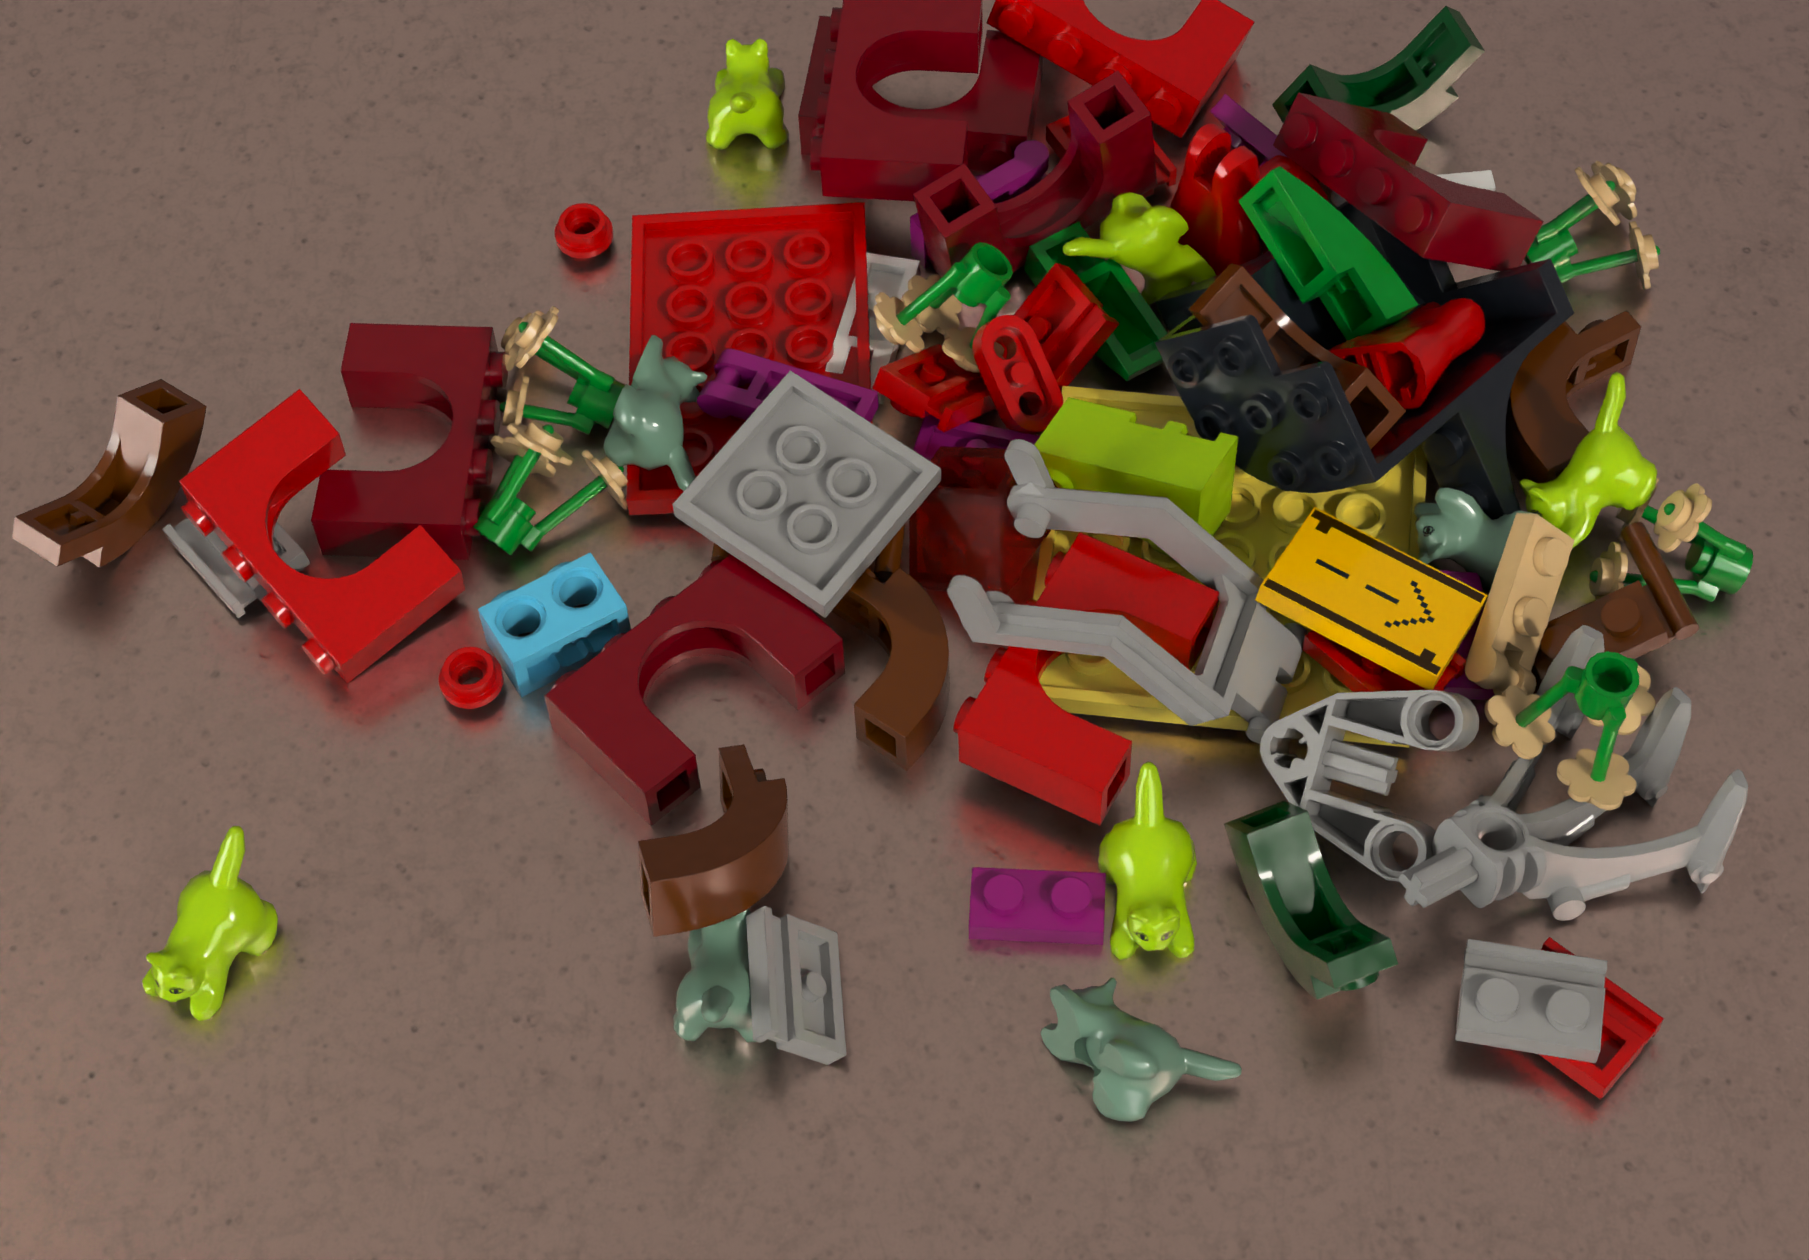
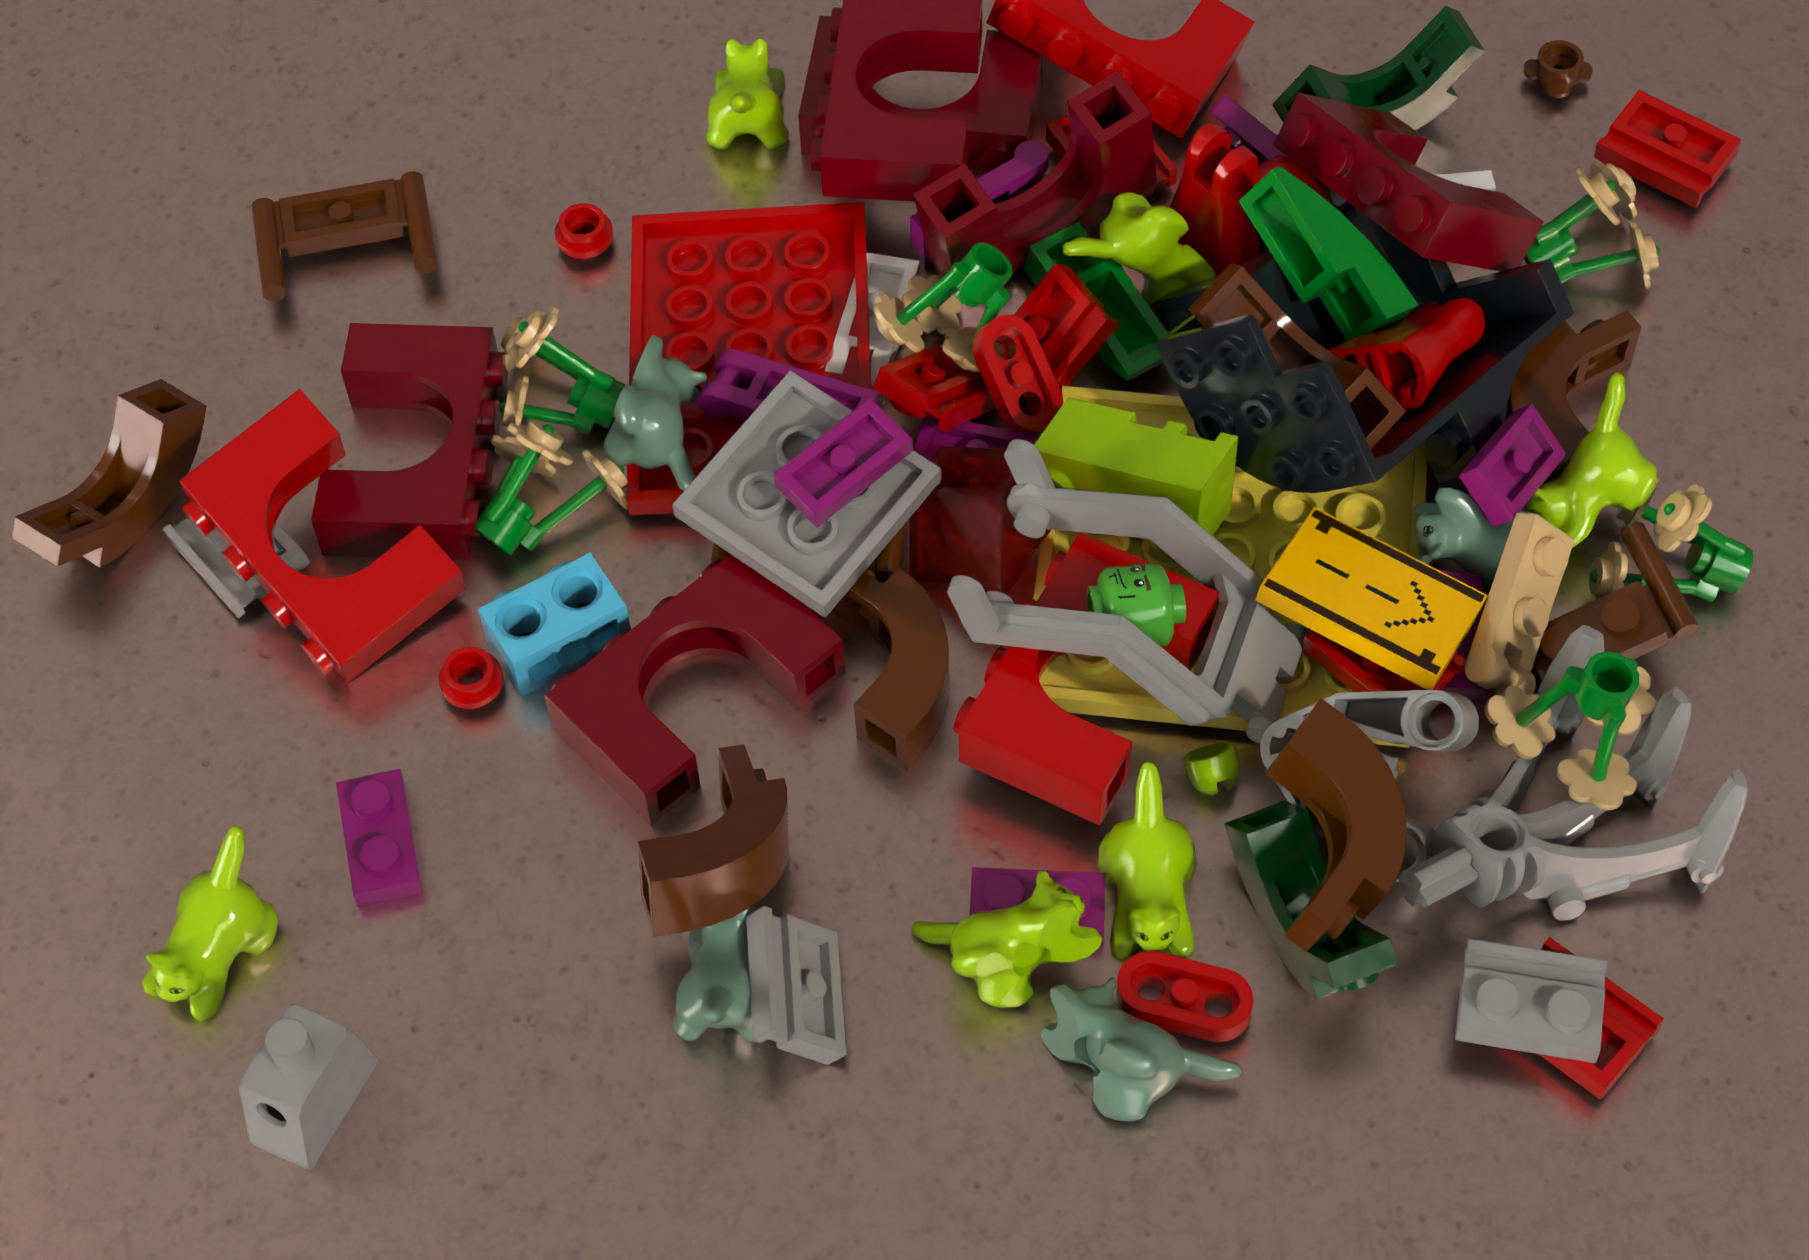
none -> light grey torso [239,1004,379,1172]
none -> reddish brown plate [251,171,438,301]
none -> magenta plate [336,769,423,907]
none -> magenta plate [773,398,913,528]
none -> lime animal [911,870,1102,1008]
none -> bright green head [1086,563,1186,648]
none -> red plate [1116,951,1253,1042]
none -> lime hinge [1183,742,1239,796]
none -> reddish brown arch [1265,698,1407,953]
none -> magenta plate [1458,403,1567,527]
none -> reddish brown plate [1523,40,1593,98]
none -> red plate [1594,90,1741,208]

